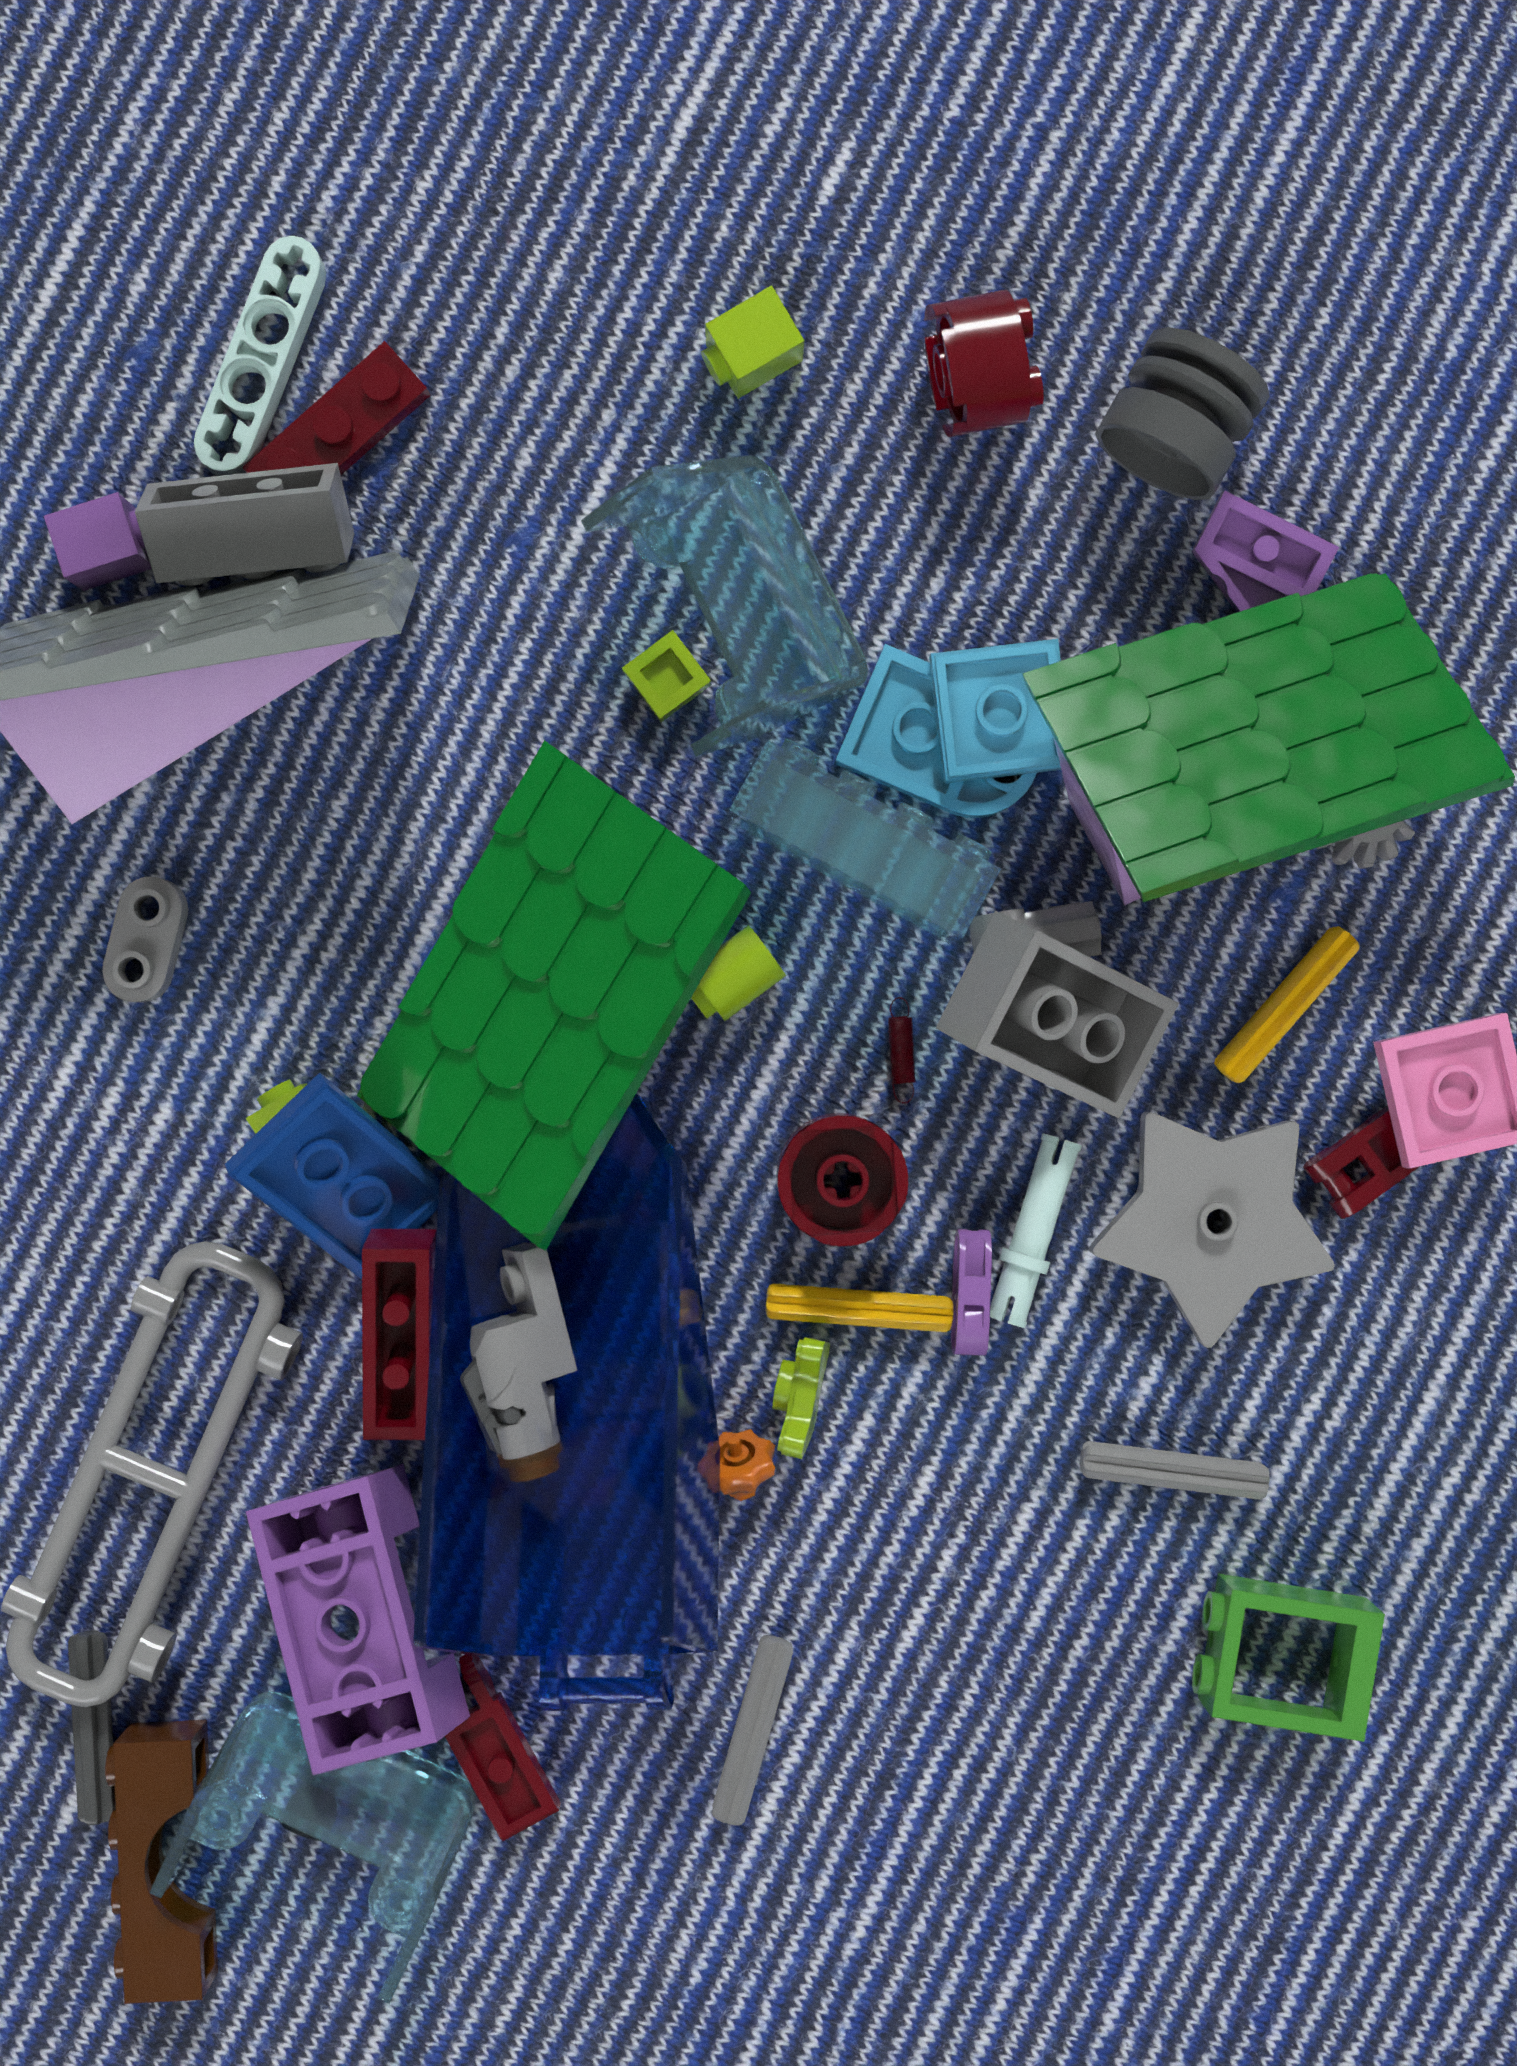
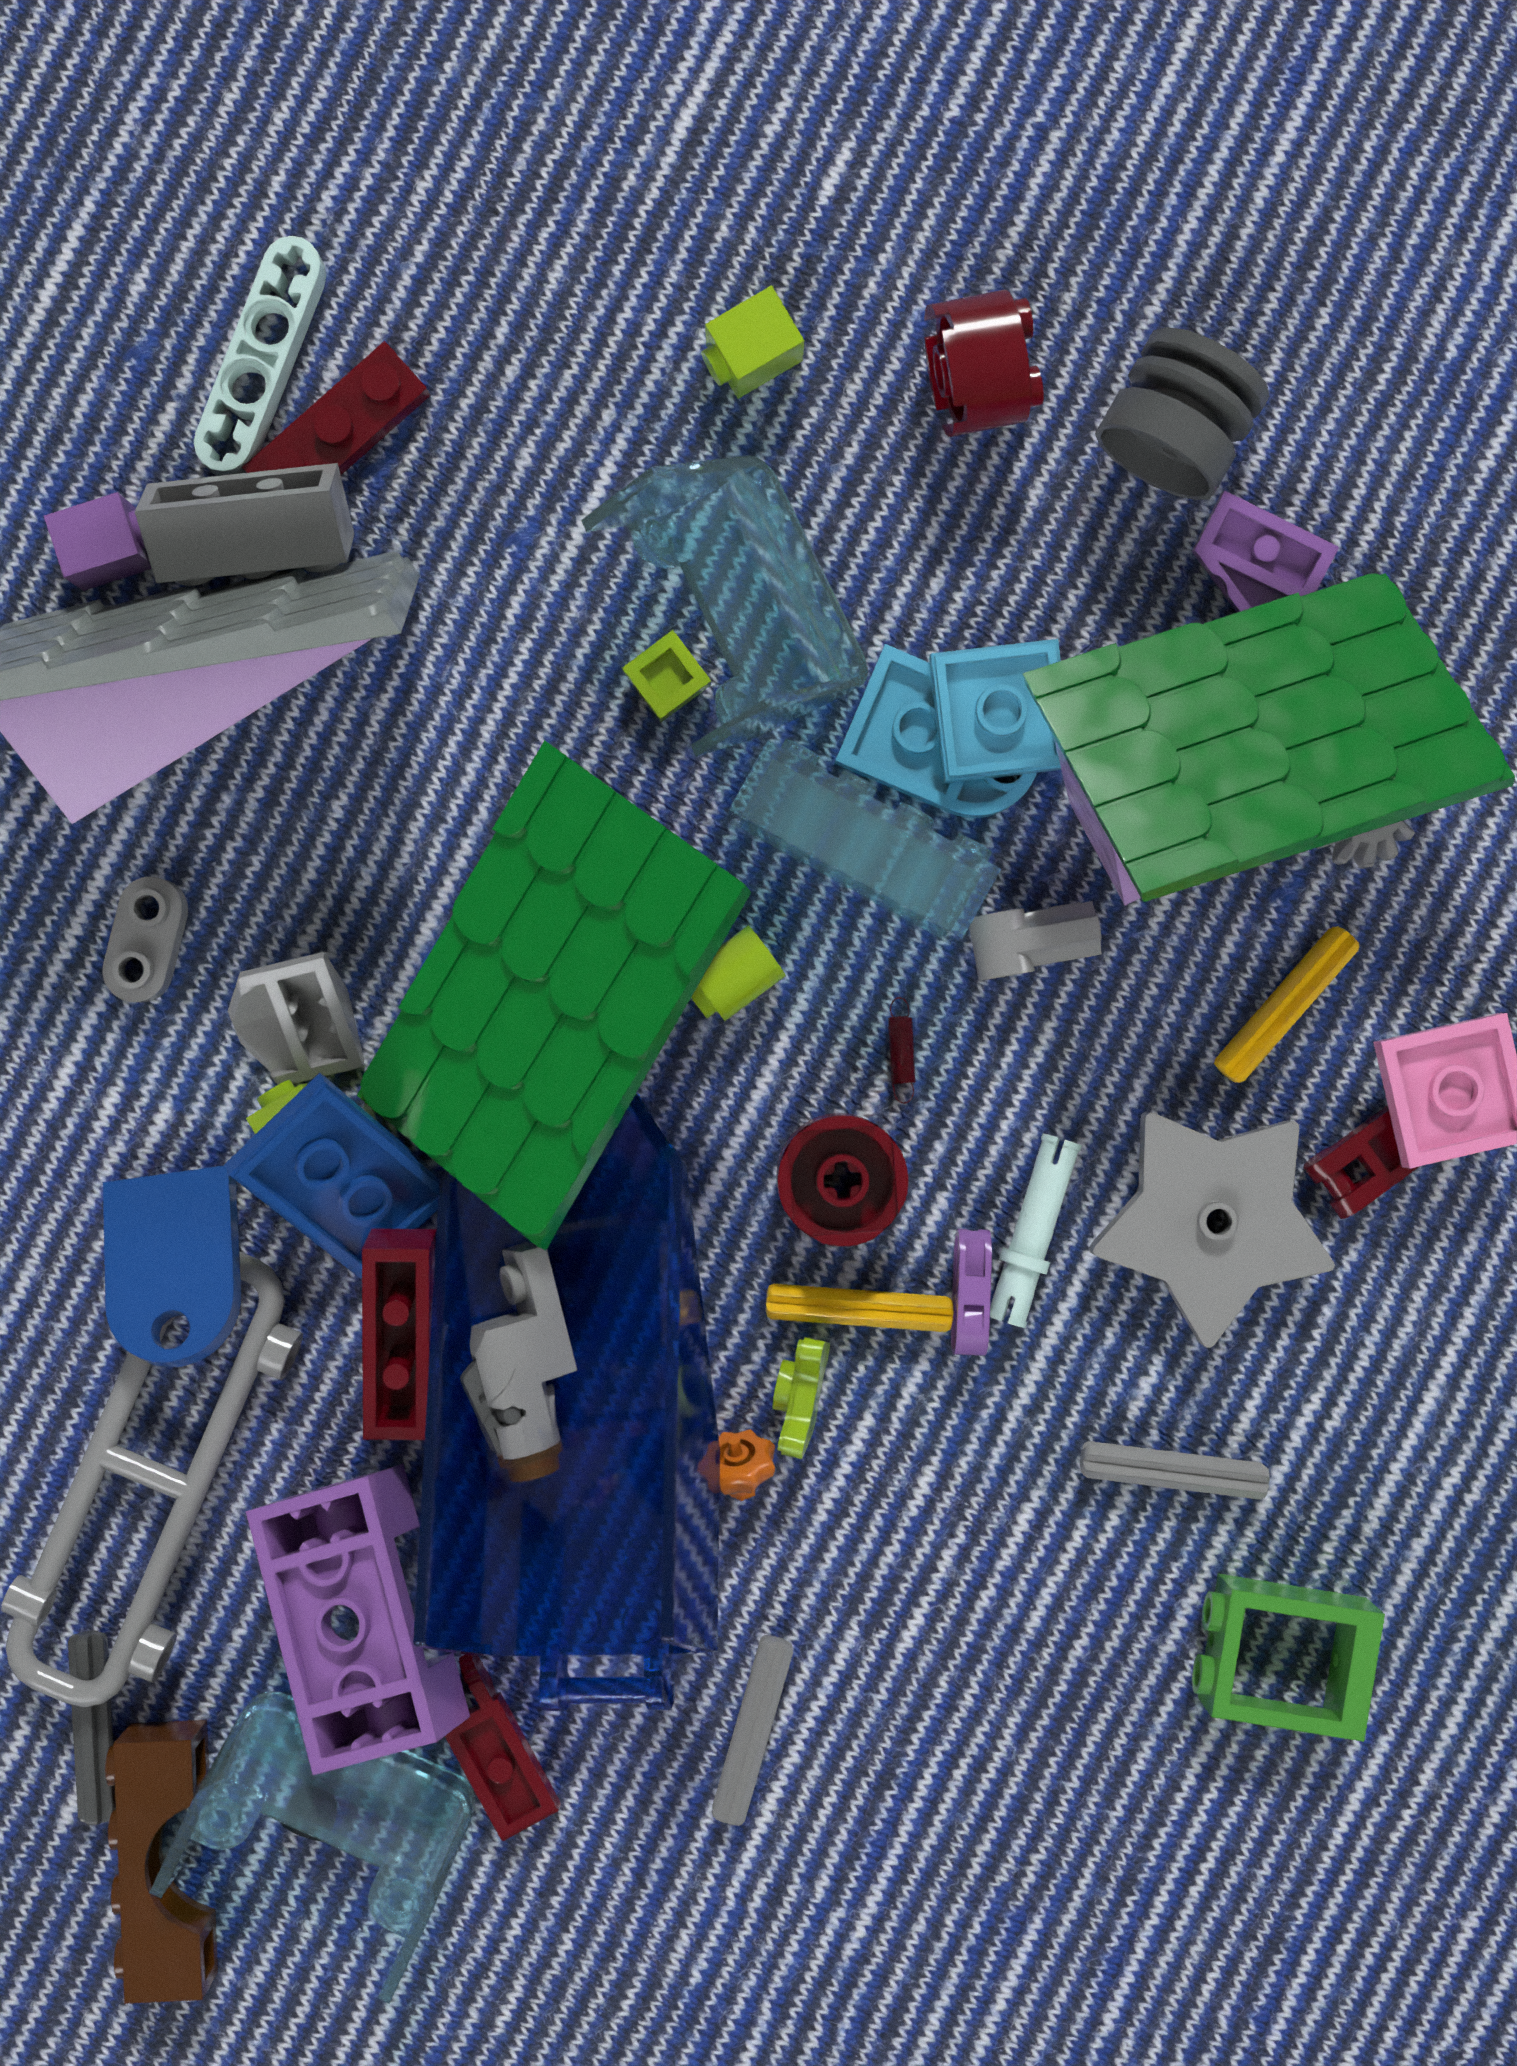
light grey brick [936,911,1179,1119] -> none
none -> blue tile [103,1165,241,1367]
none -> light grey slope [228,952,364,1084]

